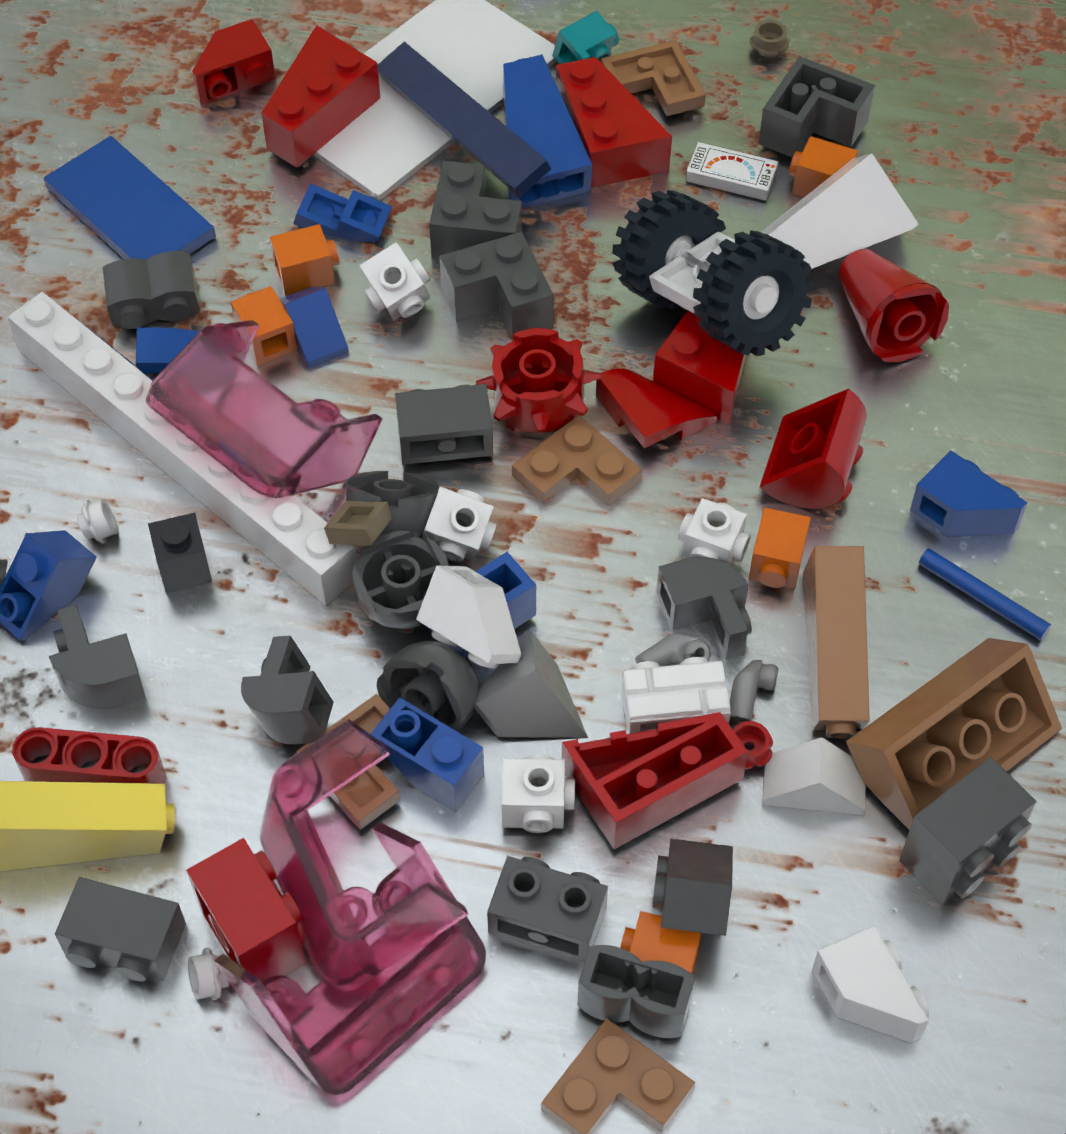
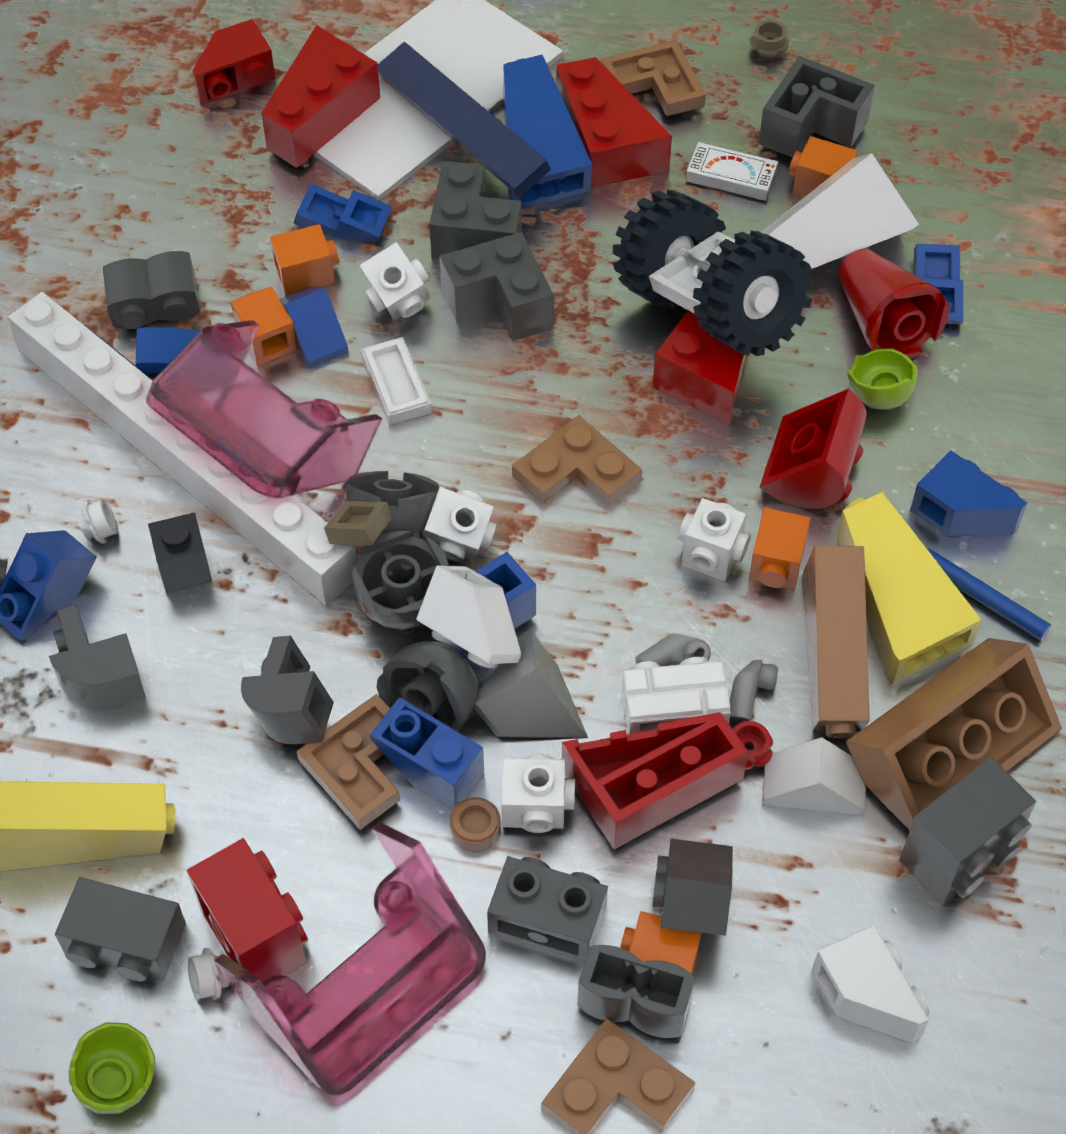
red beam [12,727,166,784] -> none
blue tile [43,136,216,260] -> none
clear pink windscreen [259,719,469,991] -> none
dark grey brick [395,384,494,465] -> none
red brick [476,328,601,433] -> none
teal brick [552,11,619,64] -> none
red slope [596,368,717,448] -> none
dark grey brick [656,557,752,660] -> none
none -> lime hair [68,1022,155,1114]
none -> white tile [360,337,432,425]
none -> medium nougat tile [450,797,501,852]
none -> light yellow slope [837,492,981,685]
none -> lime hair [847,348,918,410]
none -> blue slope [914,244,963,324]

